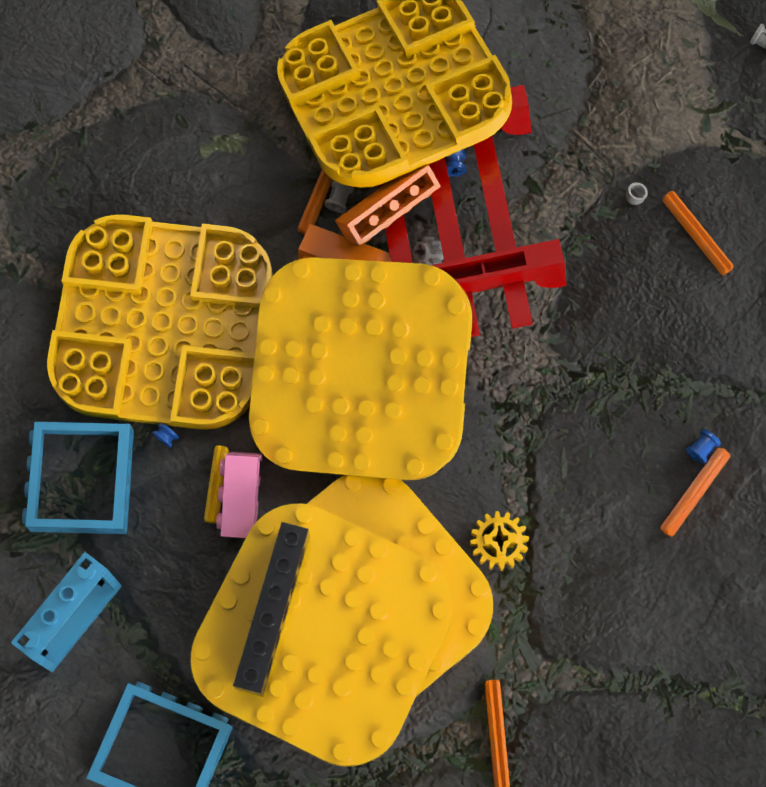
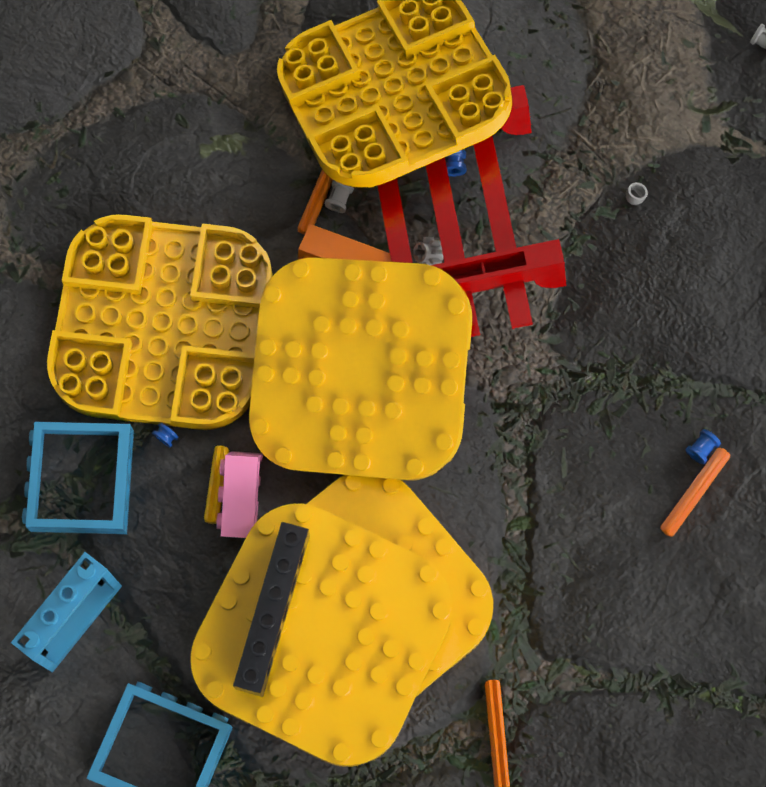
orange brick [335,165,441,246] -> none
yellow gear [470,511,529,571] -> none
orange axle [662,191,734,275] -> none

